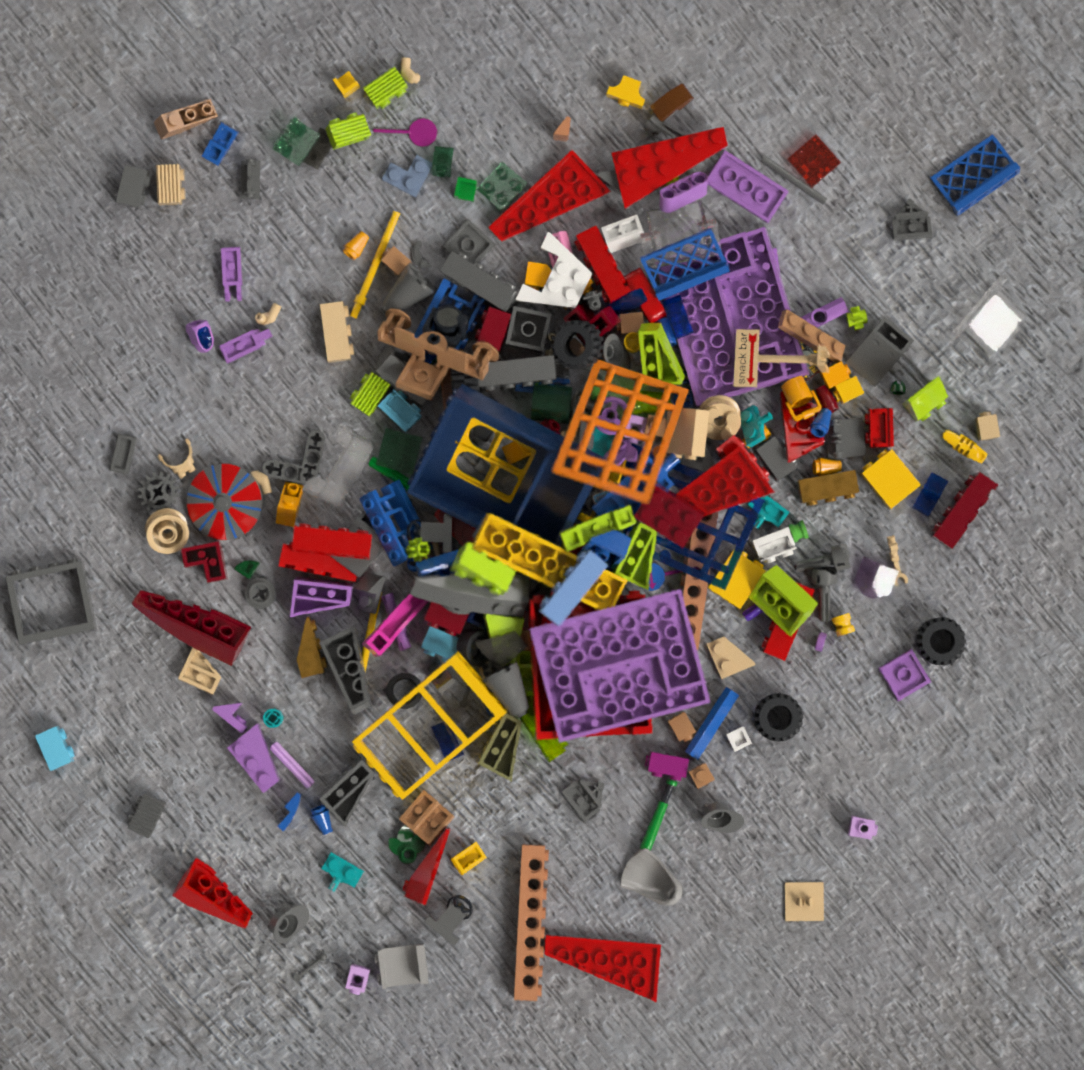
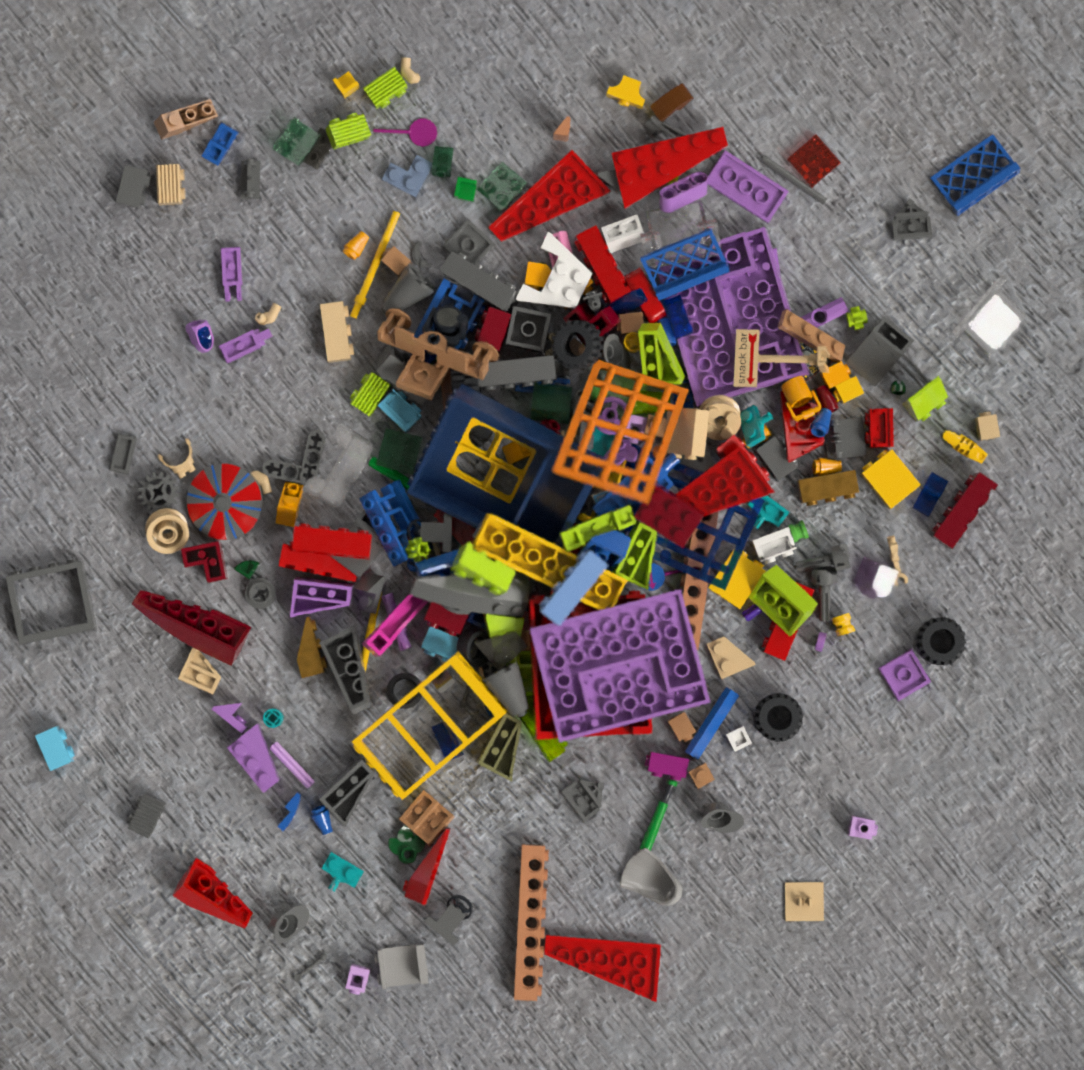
yellow slope [451,842,487,876] -> none

